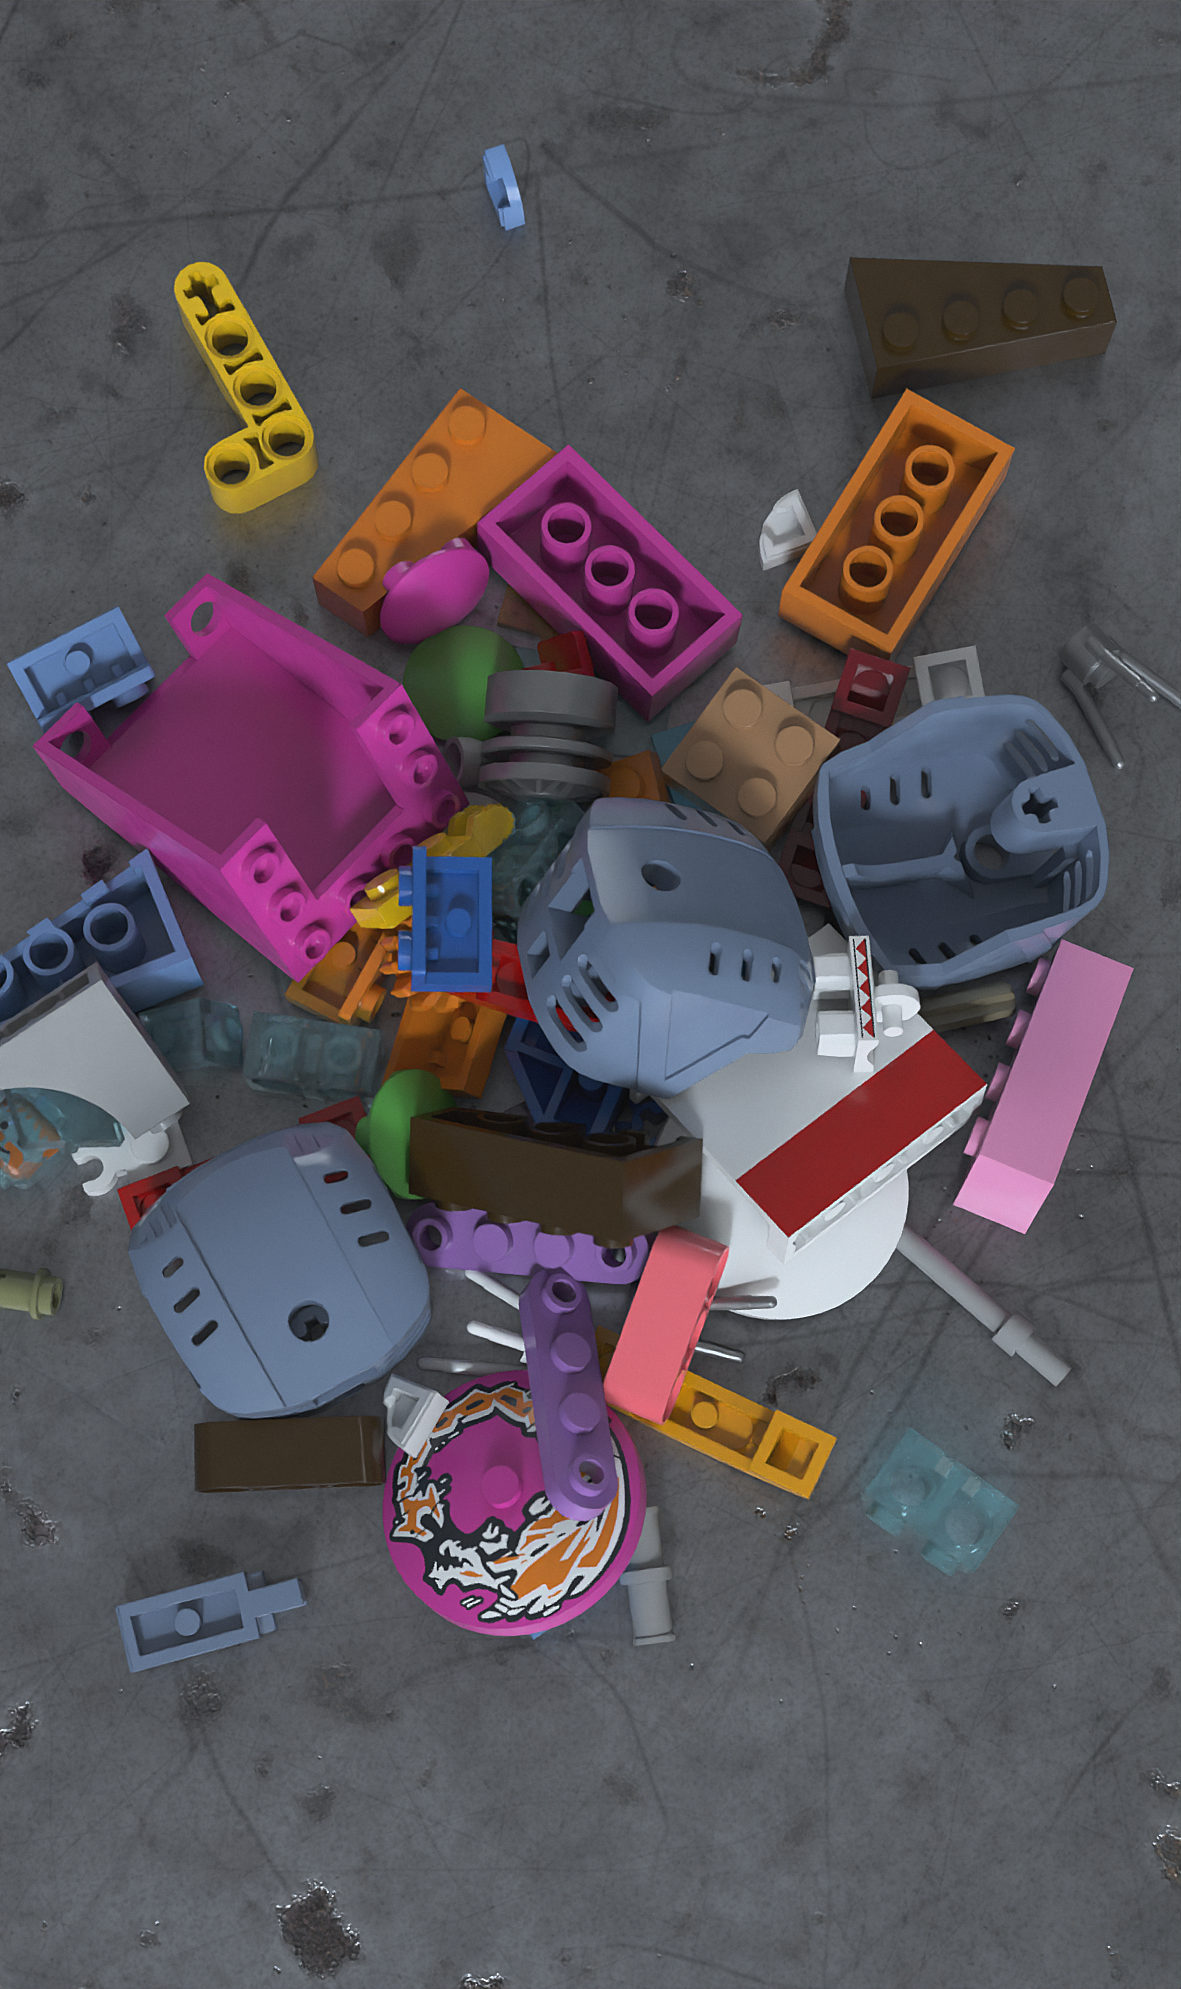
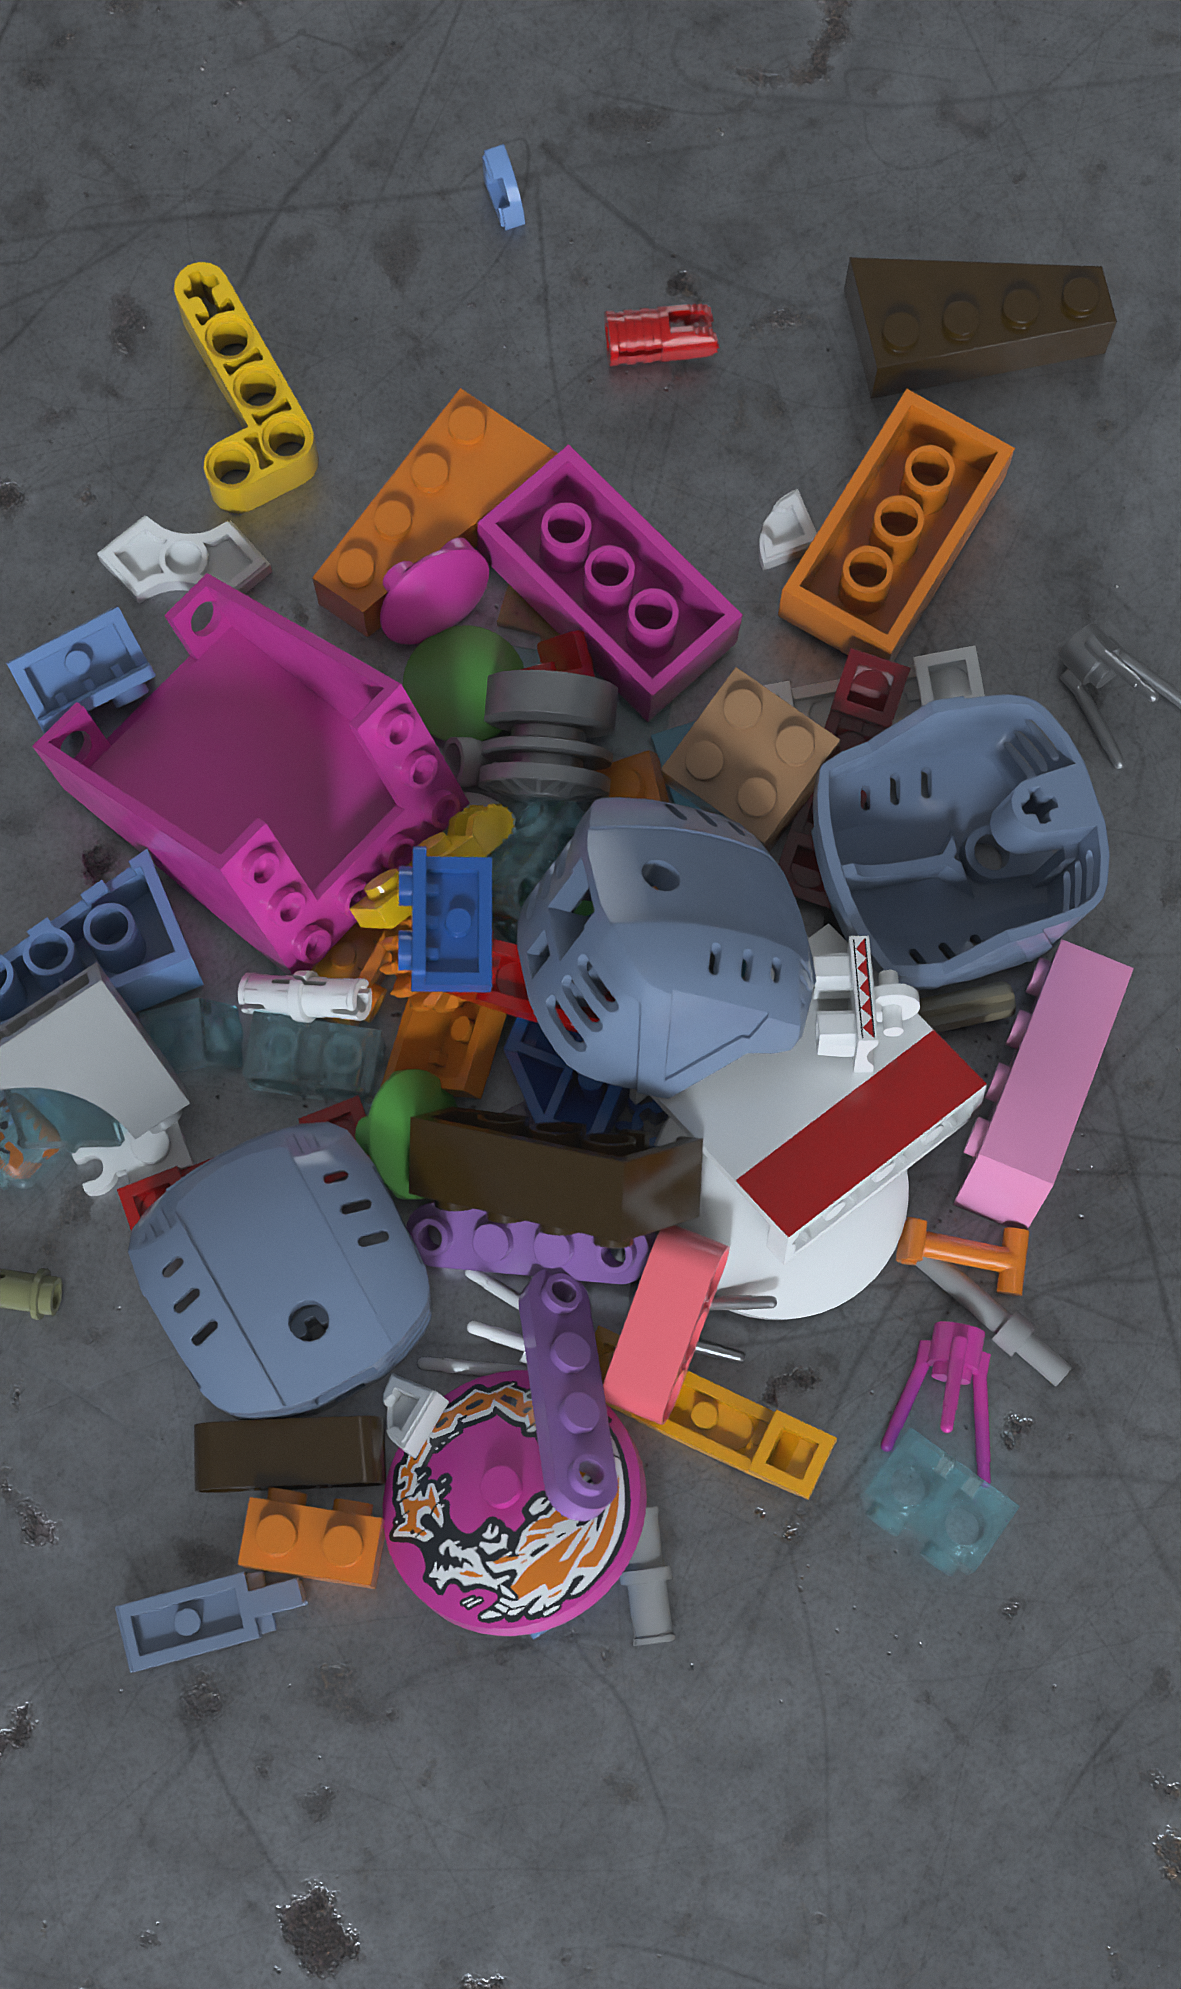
none -> white tile [97,515,273,604]
none -> white pin [238,970,372,1023]
none -> orange brick [238,1488,385,1589]
none -> red hinge [604,304,719,366]
none -> dark pink plant [880,1321,991,1489]
none -> orange piece [896,1217,1030,1296]

